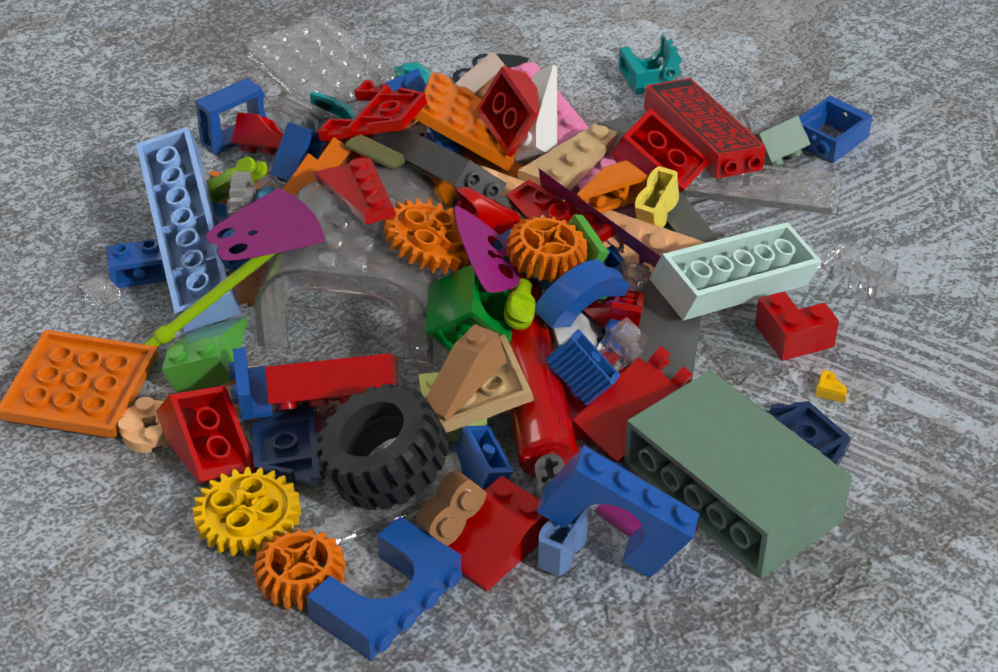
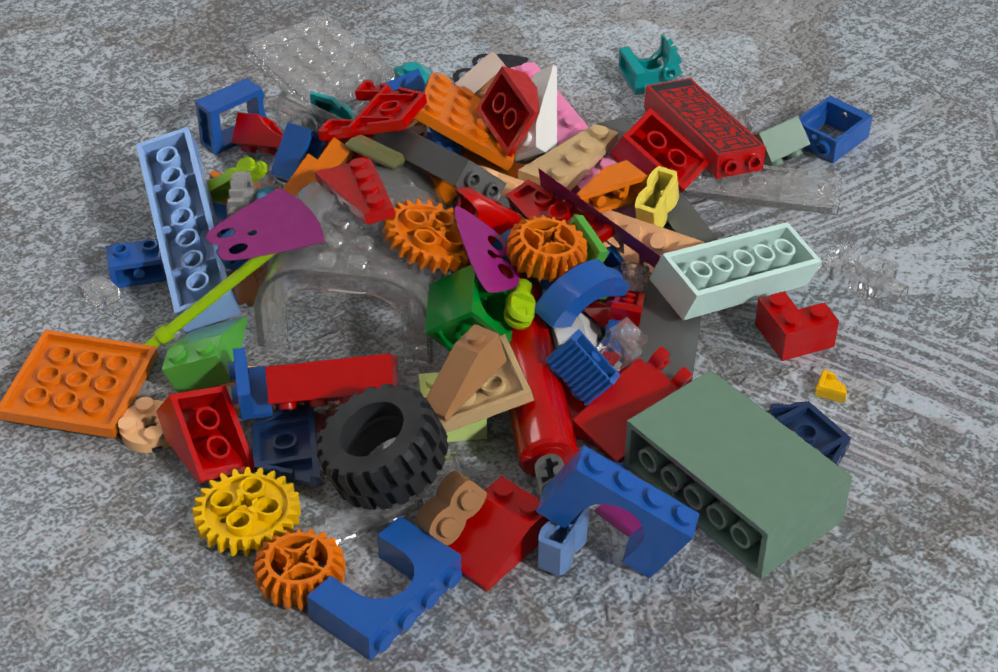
blue brick [451,425,514,490] -> none

